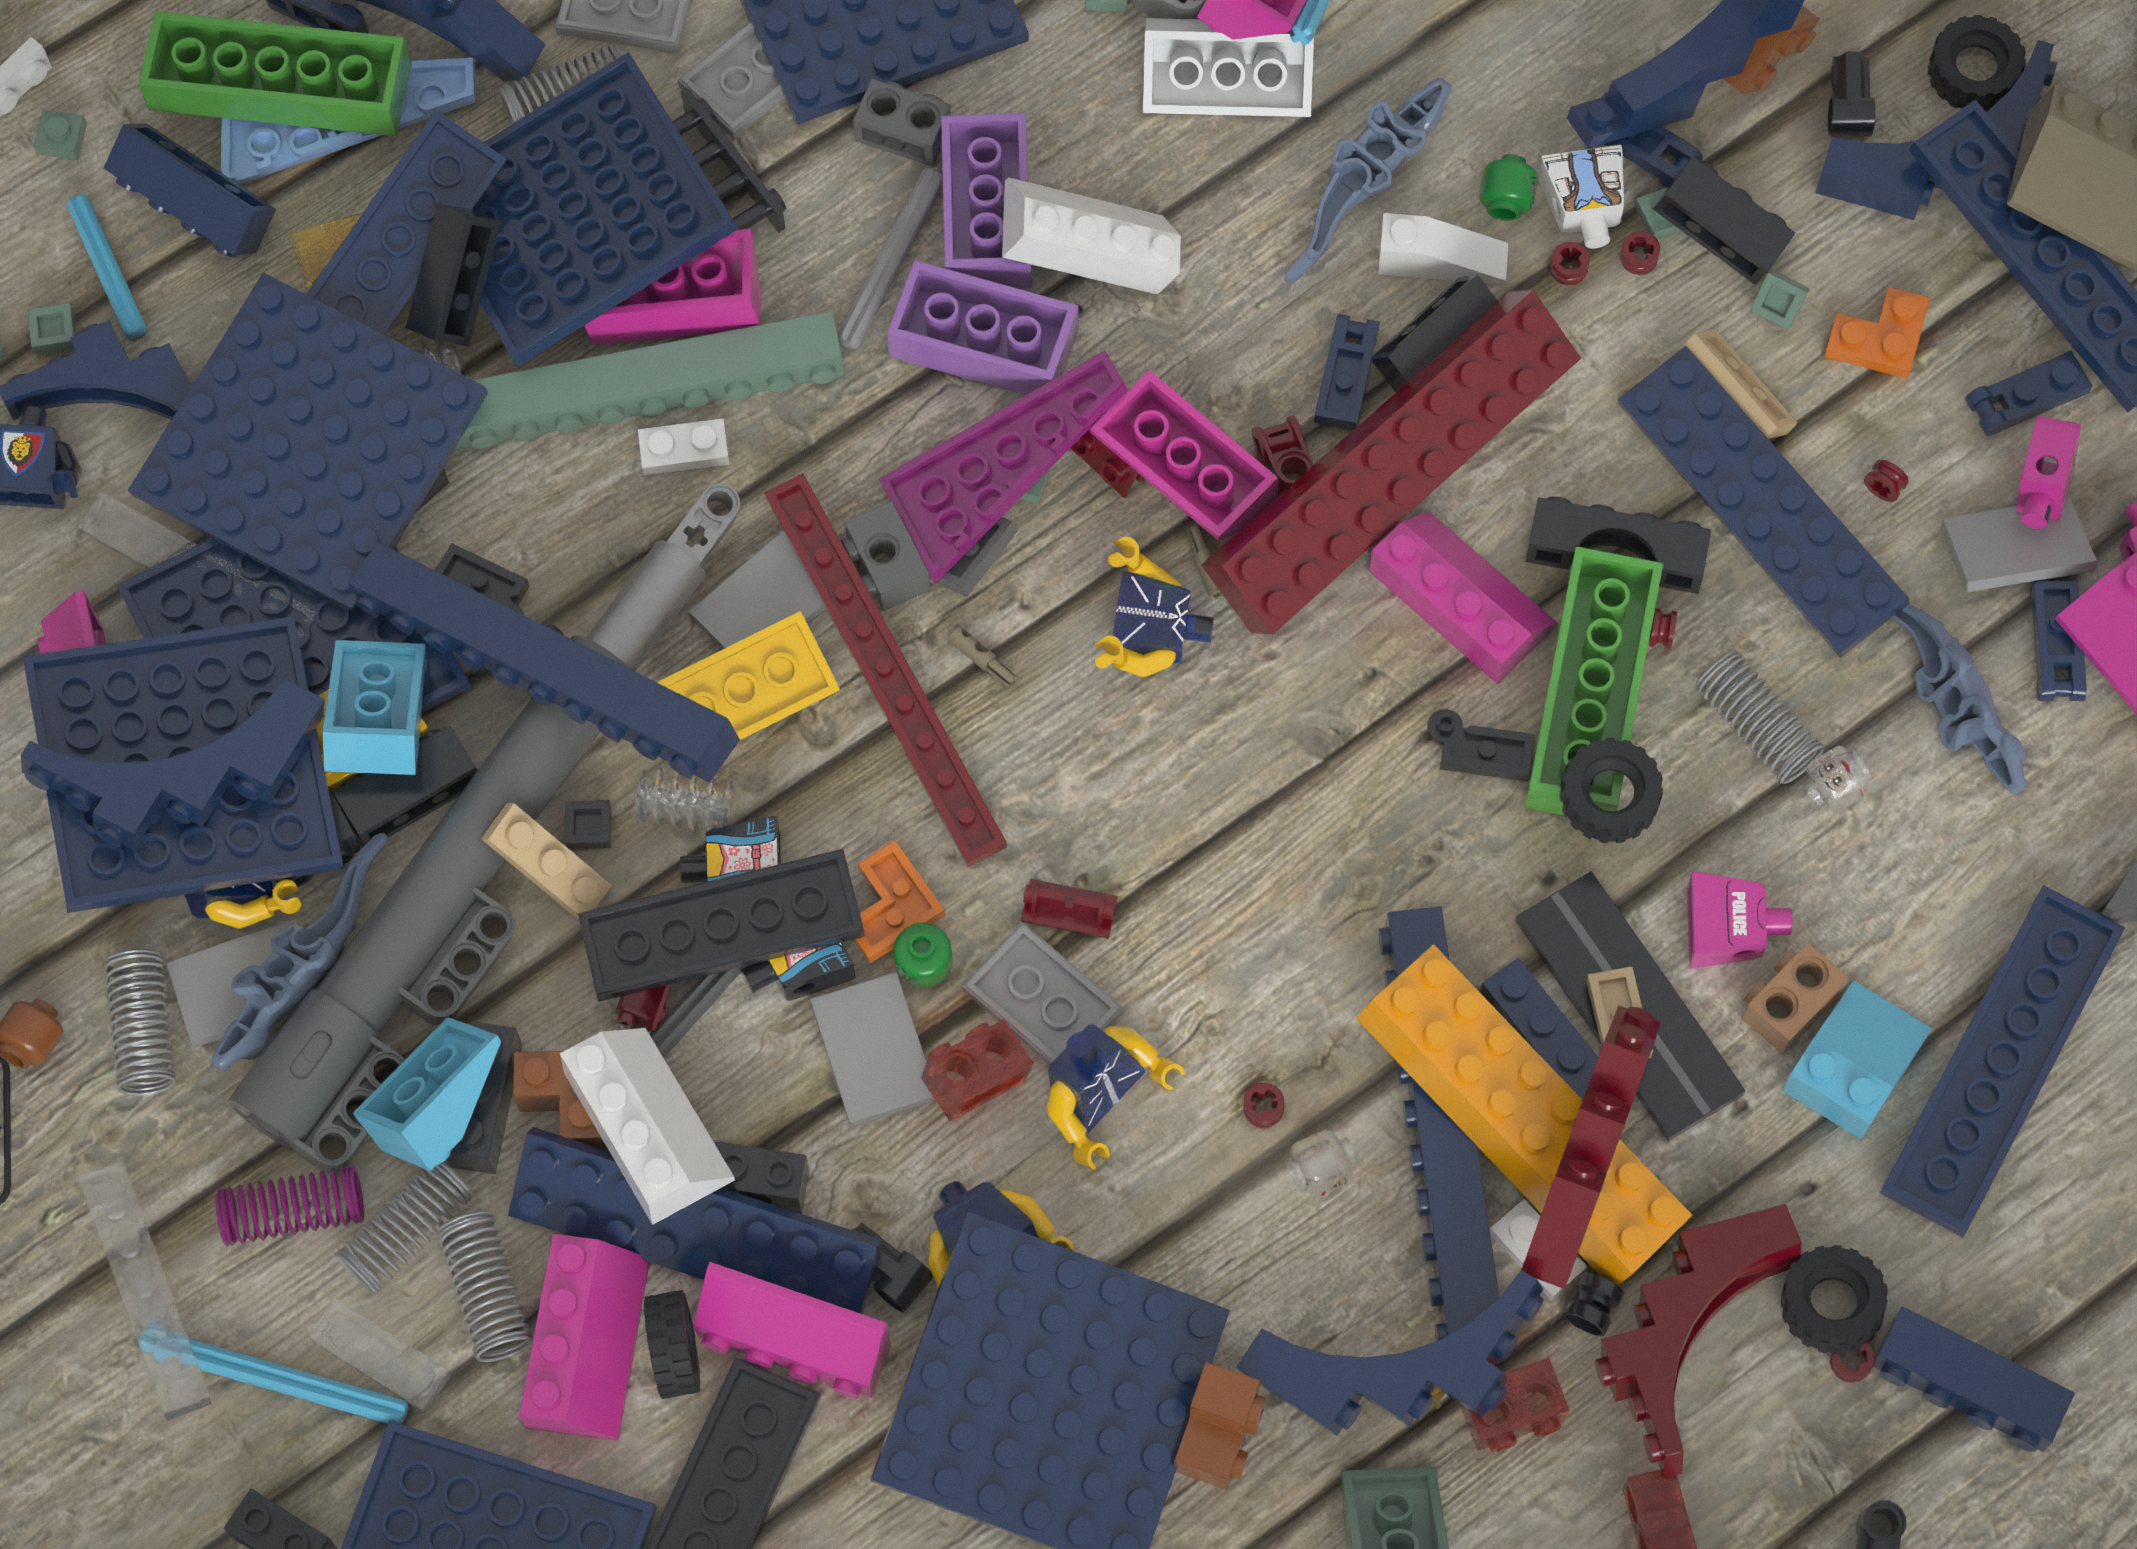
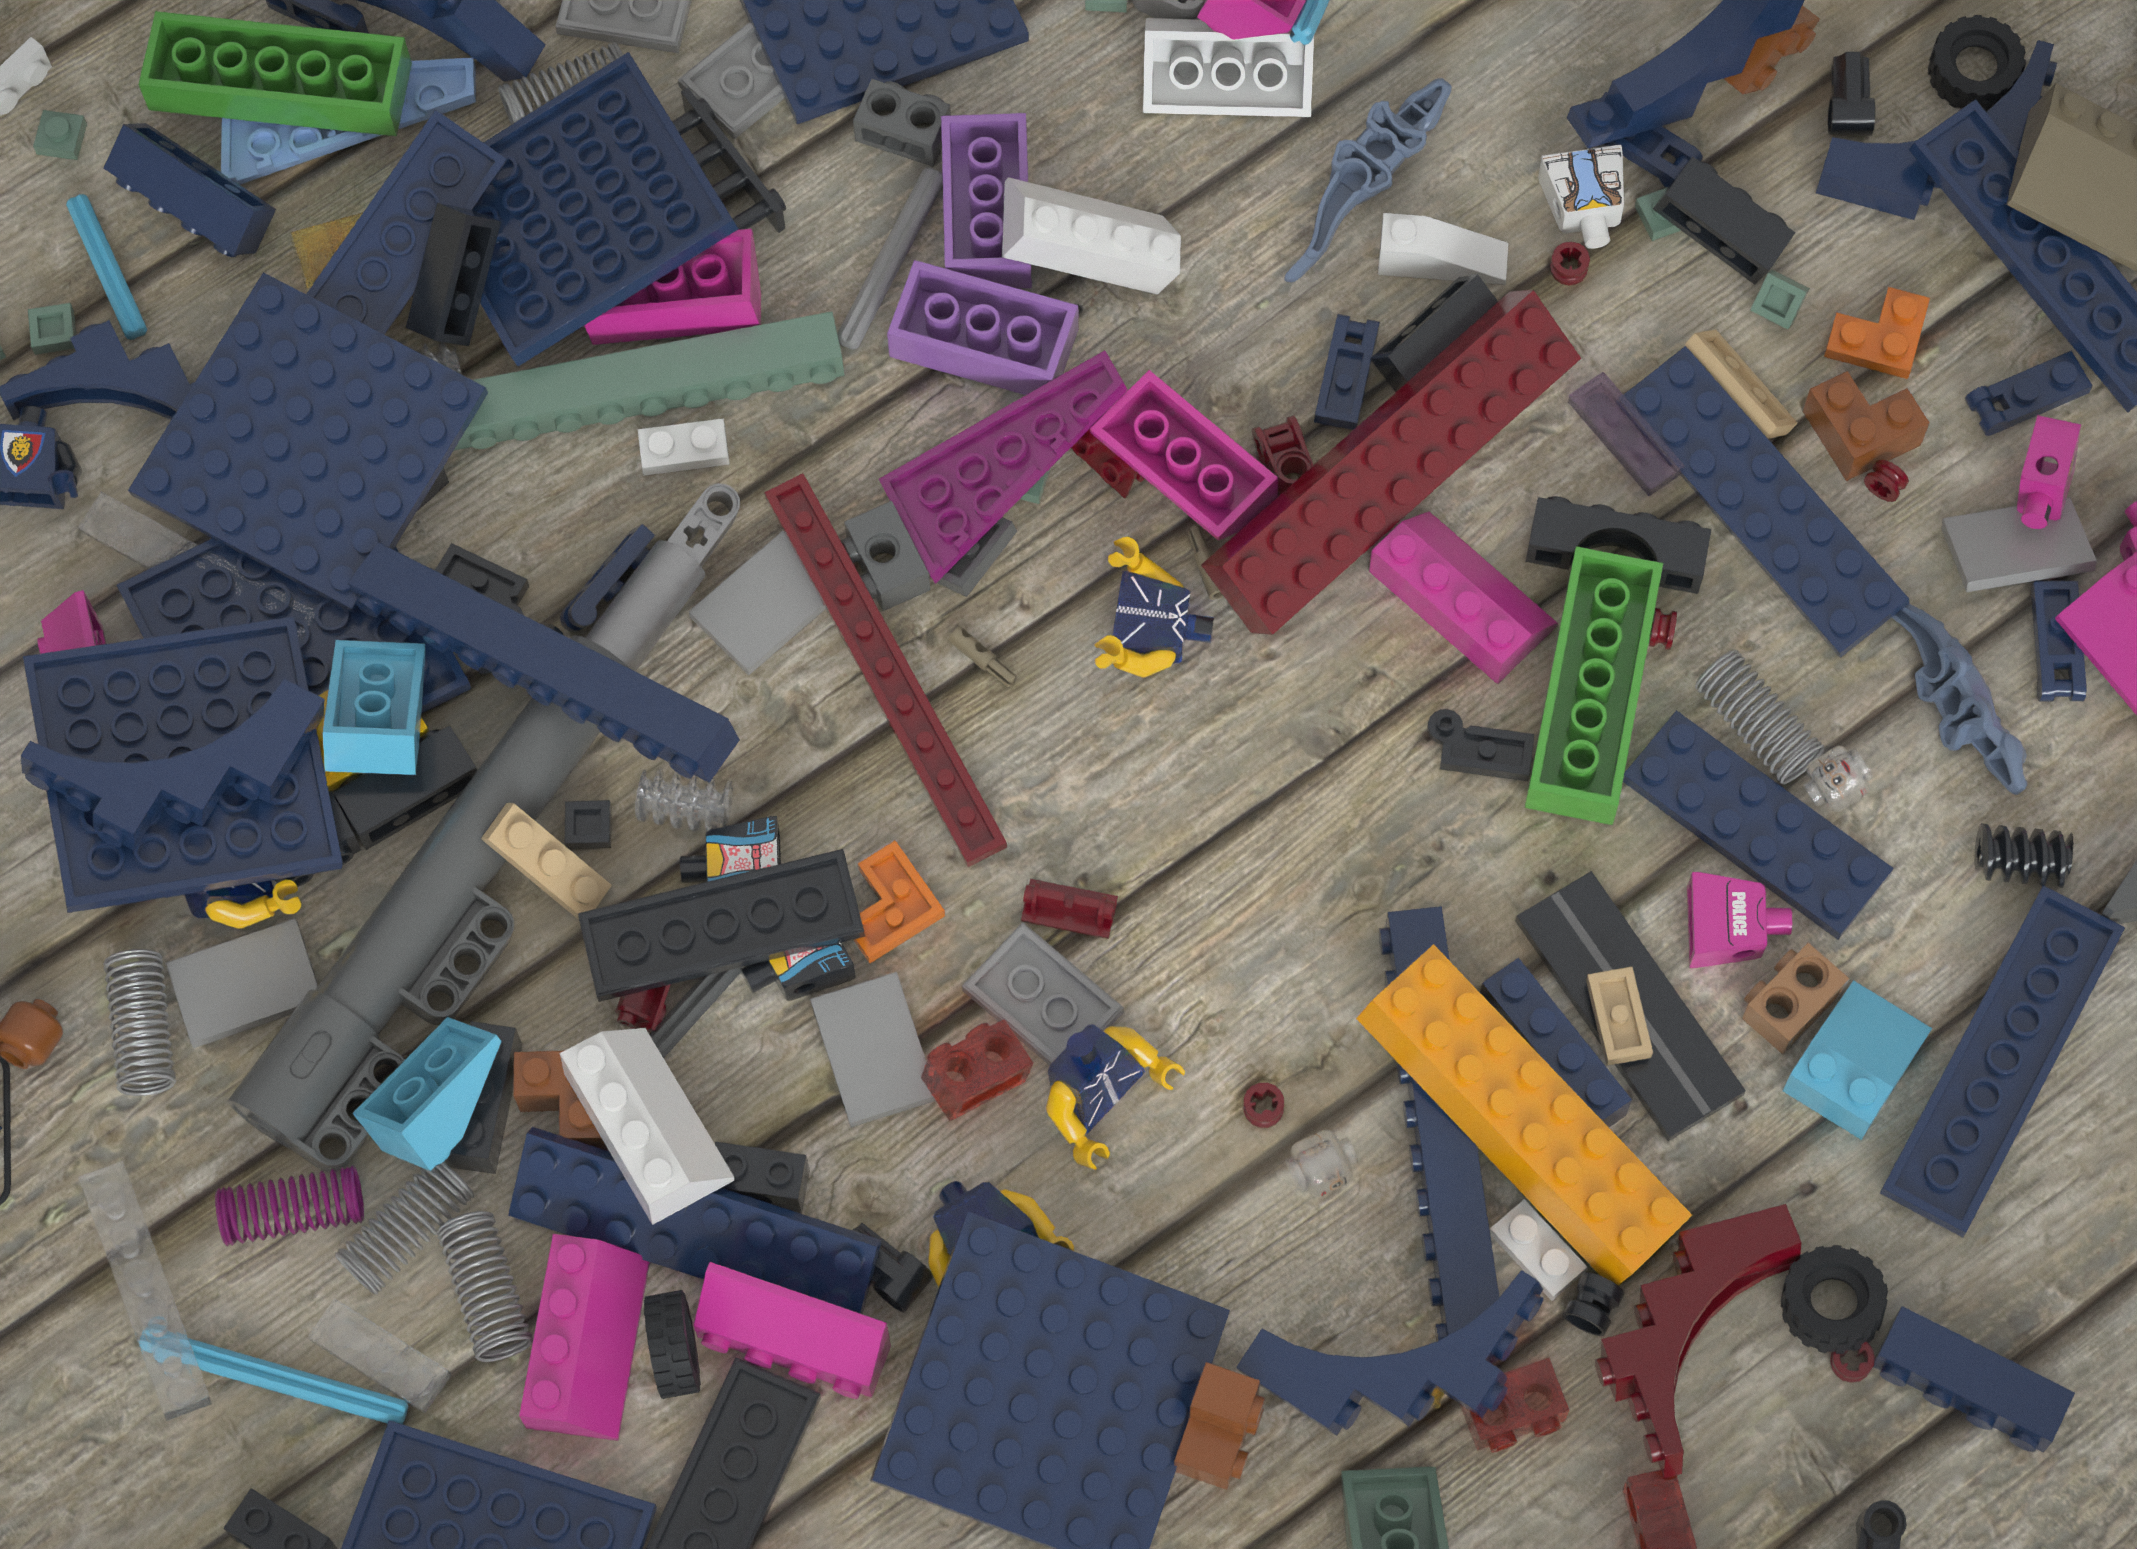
sand blue animal [212,833,388,1071] -> none
yellow plate [657,611,840,740] -> none
green head [893,922,953,988] -> none
green head [1479,154,1538,221] -> none
dark red arch [1521,1005,1662,1289] -> none
black tyre [1560,738,1663,844] -> none
dark red bush [1620,231,1661,275] -> none
none -> dark blue plate [560,524,655,632]
none -> clear purple plate [1568,372,1685,496]
none -> dark blue plate [1623,710,1894,940]
none -> dark orange brick [1802,371,1930,481]
none -> black piece [1974,823,2074,888]

